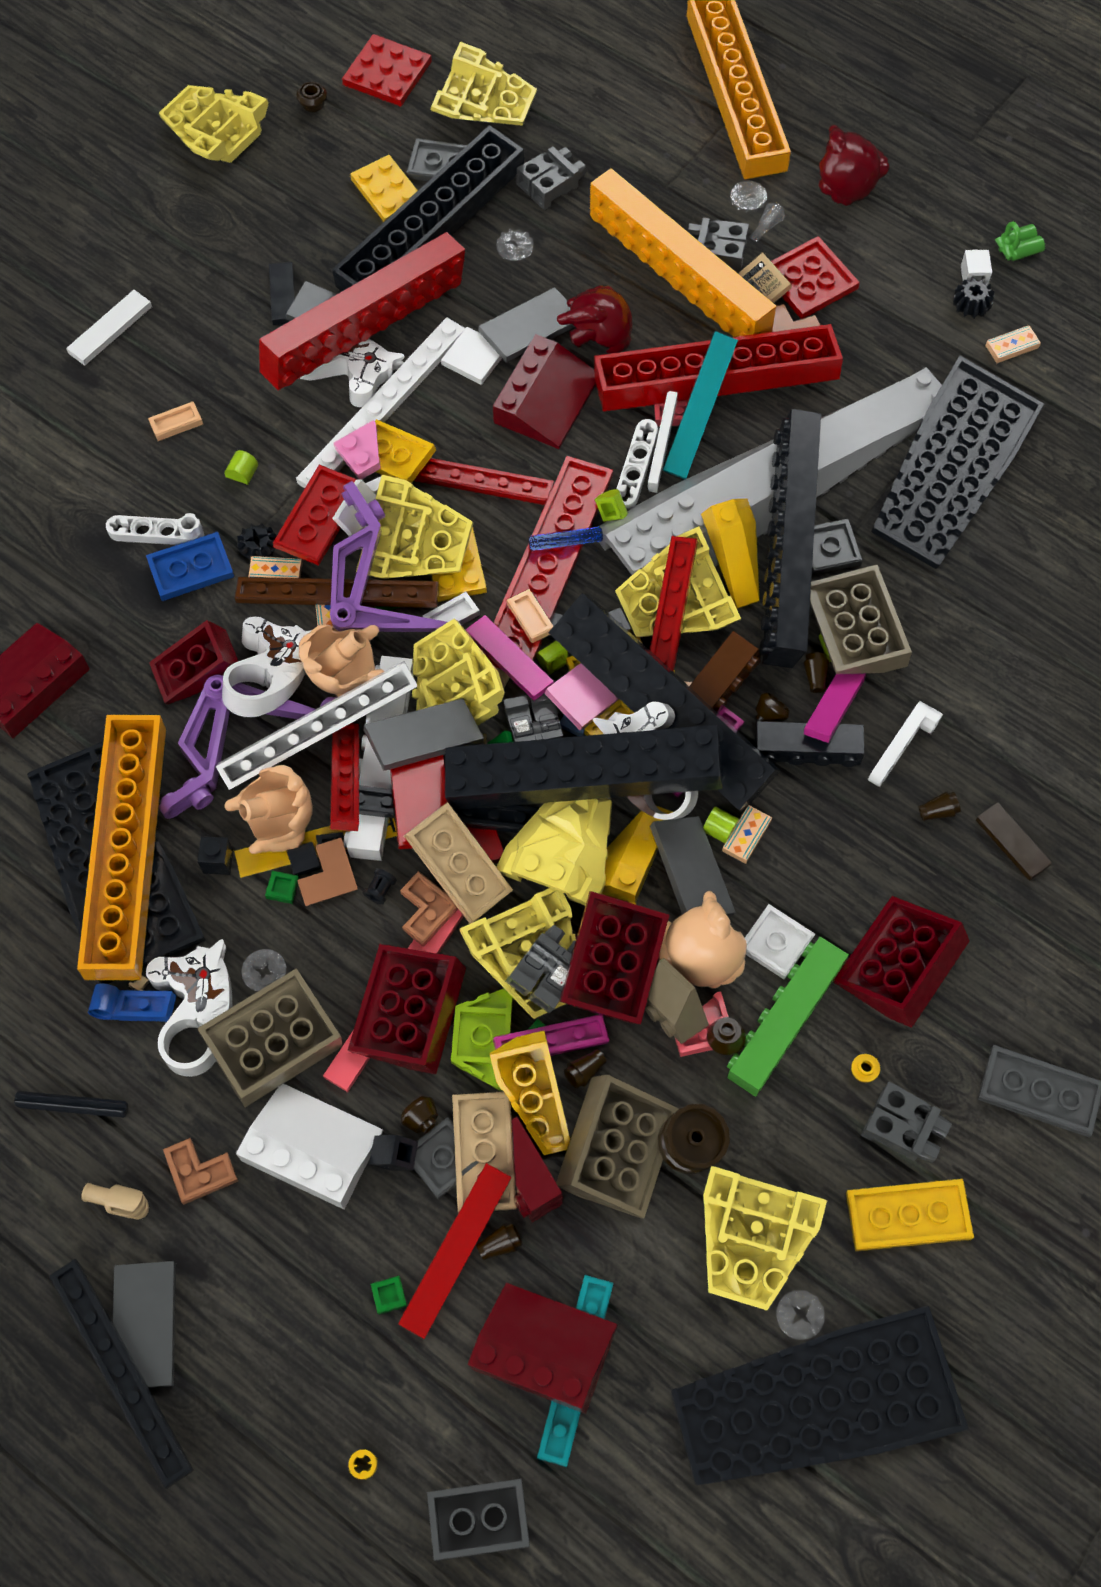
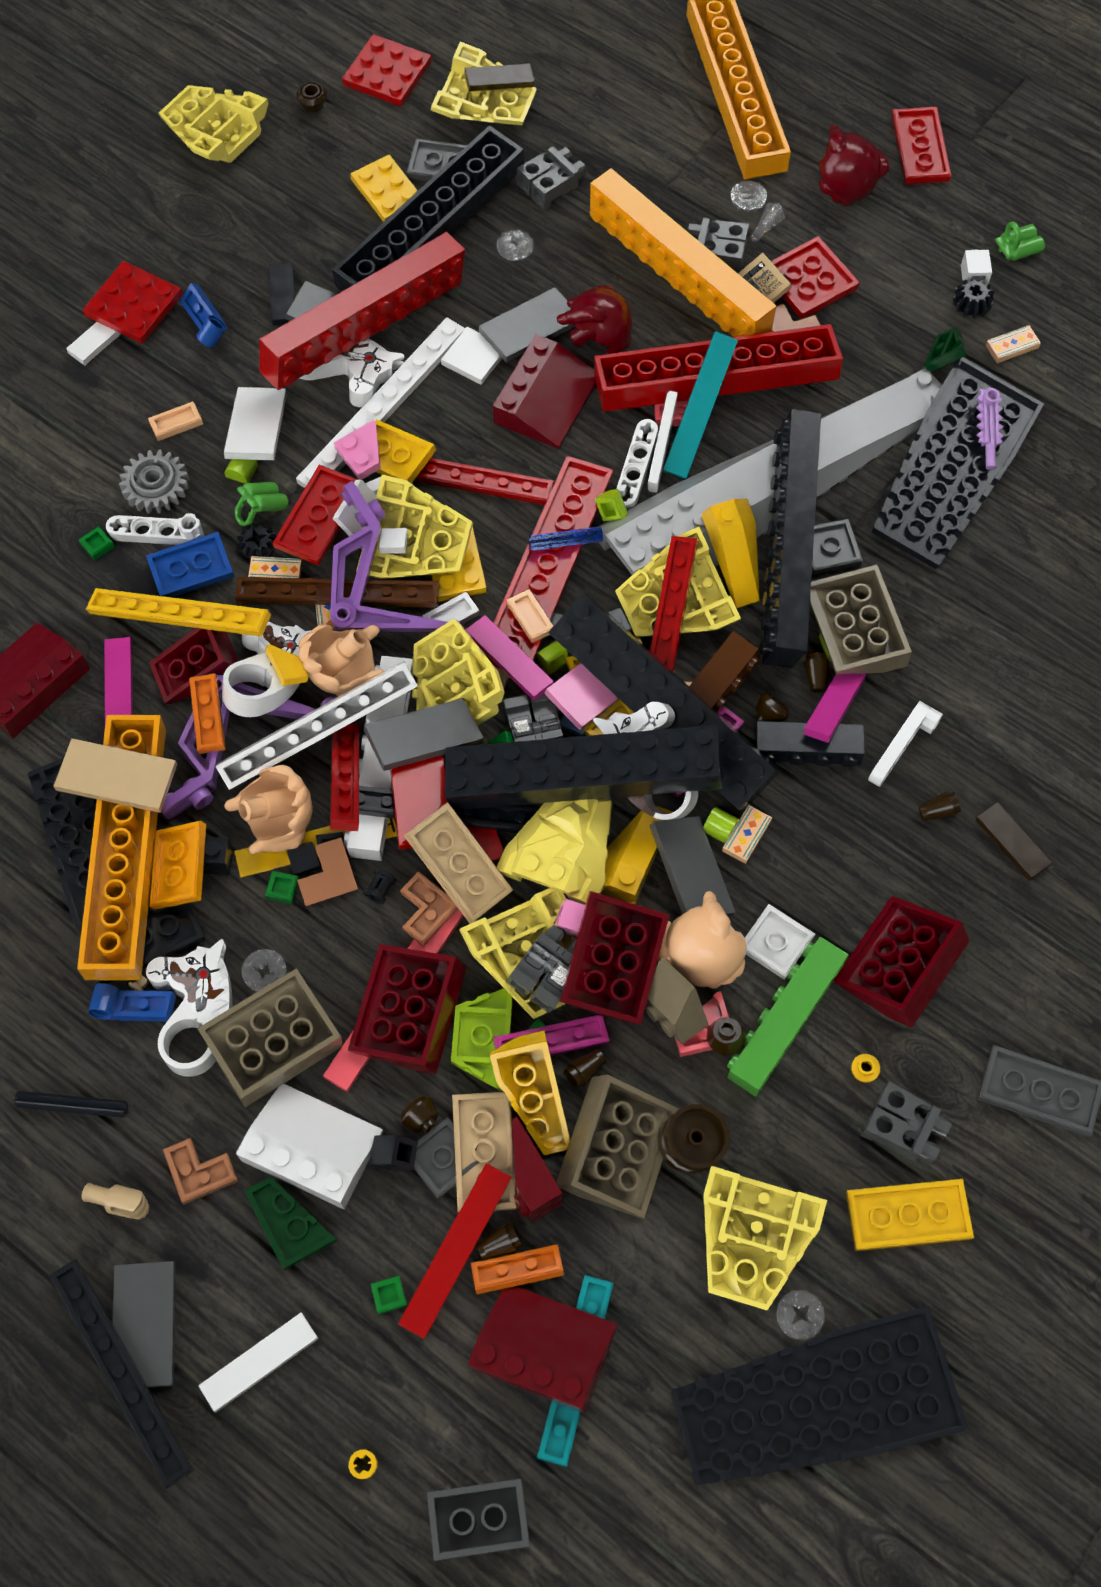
none -> tan tile [54,739,177,813]
none -> green tile [79,526,115,561]
none -> red plate [83,261,183,344]
none -> yellow tile [86,588,271,637]
none -> dark pink tile [104,637,133,724]
none -> light grey gear [119,450,189,514]
none -> light orange tile [149,821,206,910]
none -> blue plate [180,283,227,348]
none -> orange tile [189,673,226,754]
none -> white tile [198,1313,318,1412]
none -> white tile [224,387,287,460]
none -> bright green piece [235,482,288,526]
none -> dark green wing [244,1176,337,1271]
none -> yellow tile [265,644,309,686]
none -> white tile [379,528,408,554]
none -> tile [464,64,535,91]
none -> orange tile [471,1244,564,1294]
none -> bright pink brick [555,899,586,938]
none -> red tile [892,107,951,184]
none -> dark green wing [923,327,967,372]
none -> lavender piece [976,386,1003,470]

